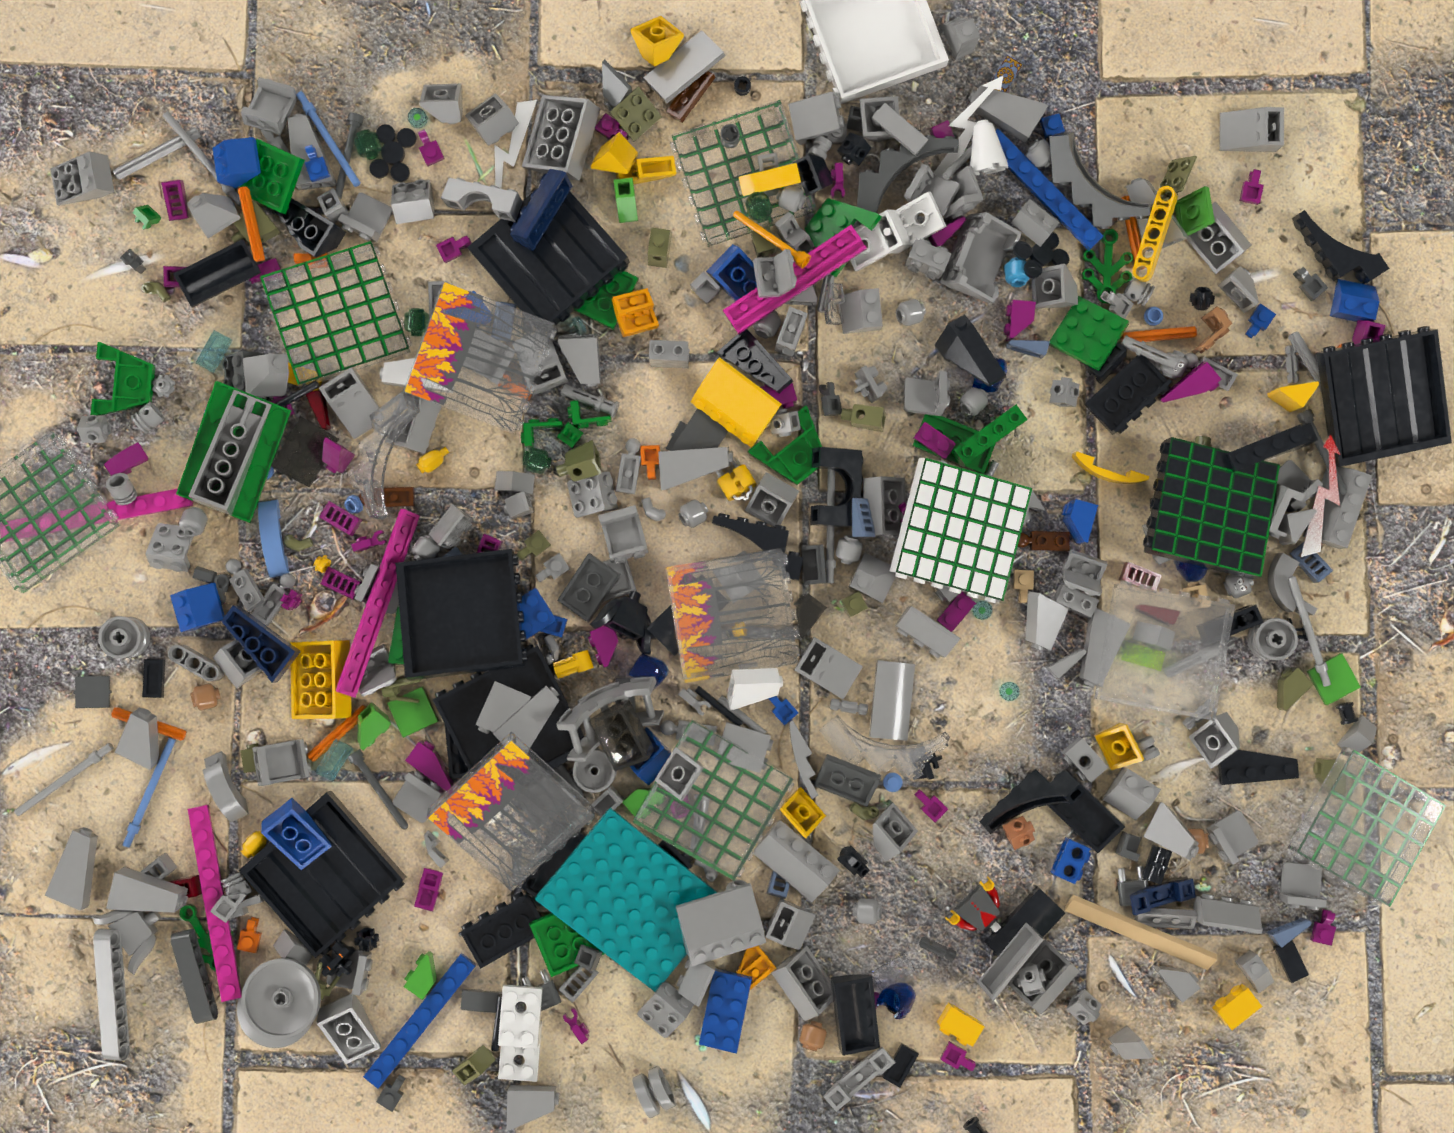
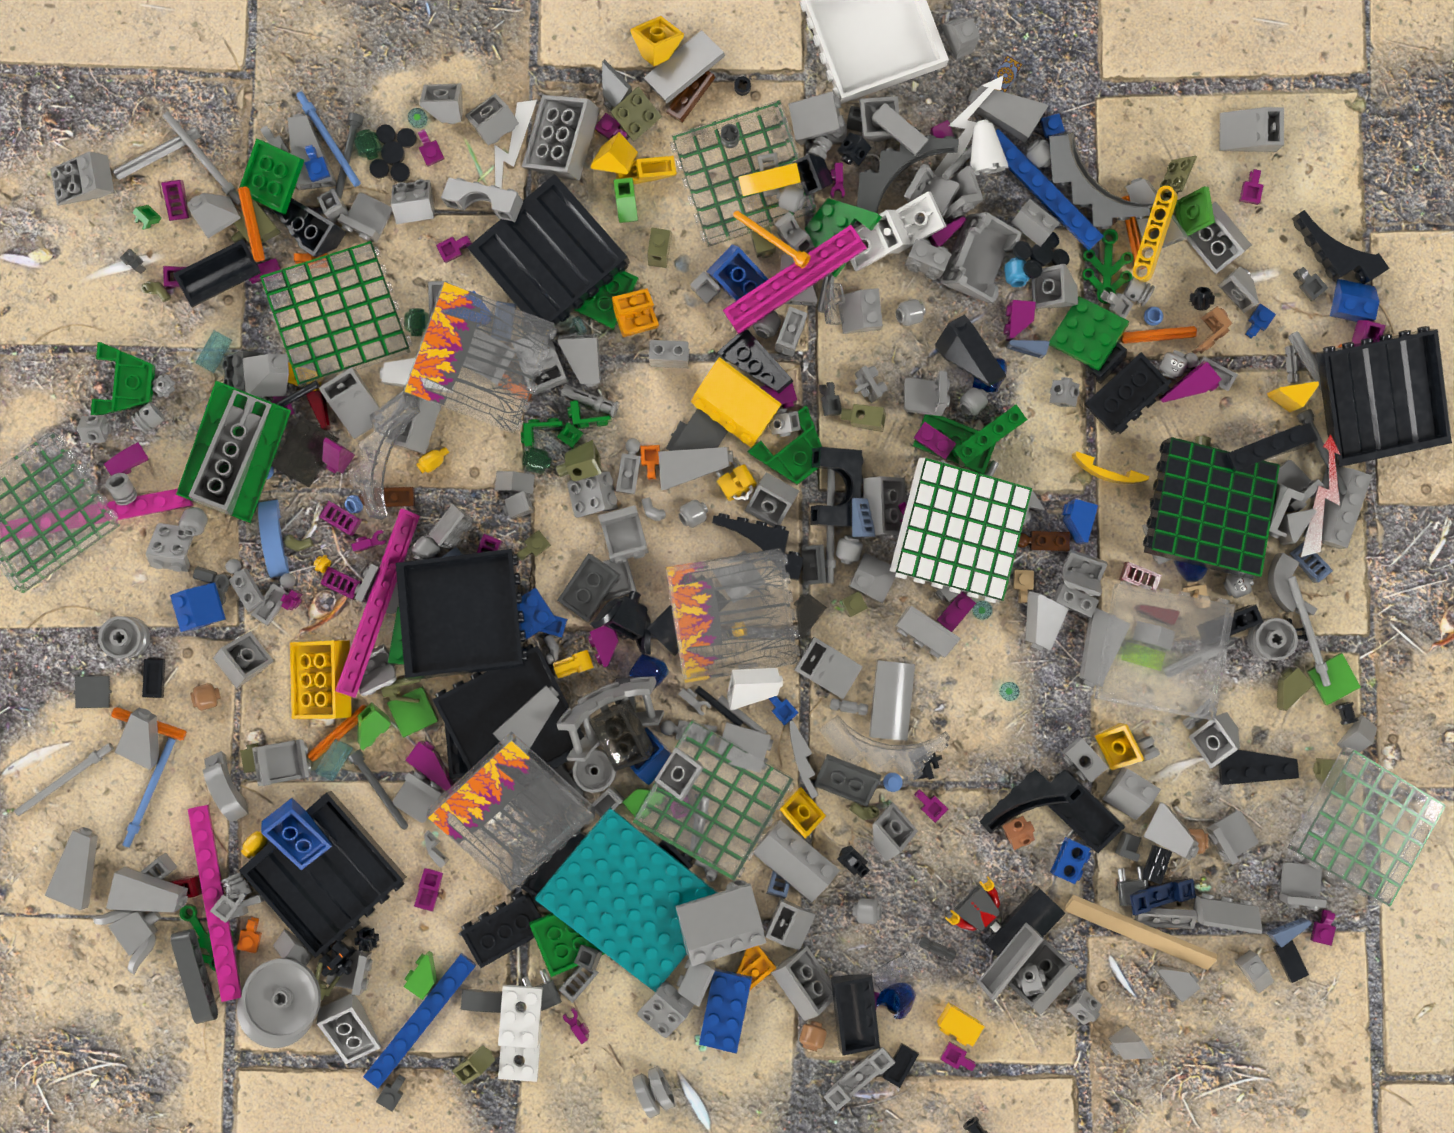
beam [93,929,130,1061] -> none
light grey beam [168,645,224,681] -> none
blue slope [212,137,261,188] -> none
dark blue wedge [221,605,301,683] -> none
light grey panel [241,77,297,135] -> none
light grey slope [476,681,531,734] -> none
black bar [491,994,502,1051] -> none
light grey slope [506,1085,560,1130] -> none
dark blue slope [510,169,573,251] -> none
light grey plate [535,553,570,582] -> none
clear green head [745,192,773,222] -> none
light grey bracket [753,249,797,298] -> none
light grey slope [1045,649,1087,678] -> none
light grey pin [1121,335,1180,369] -> none
yellow brick [1212,984,1263,1030] -> none

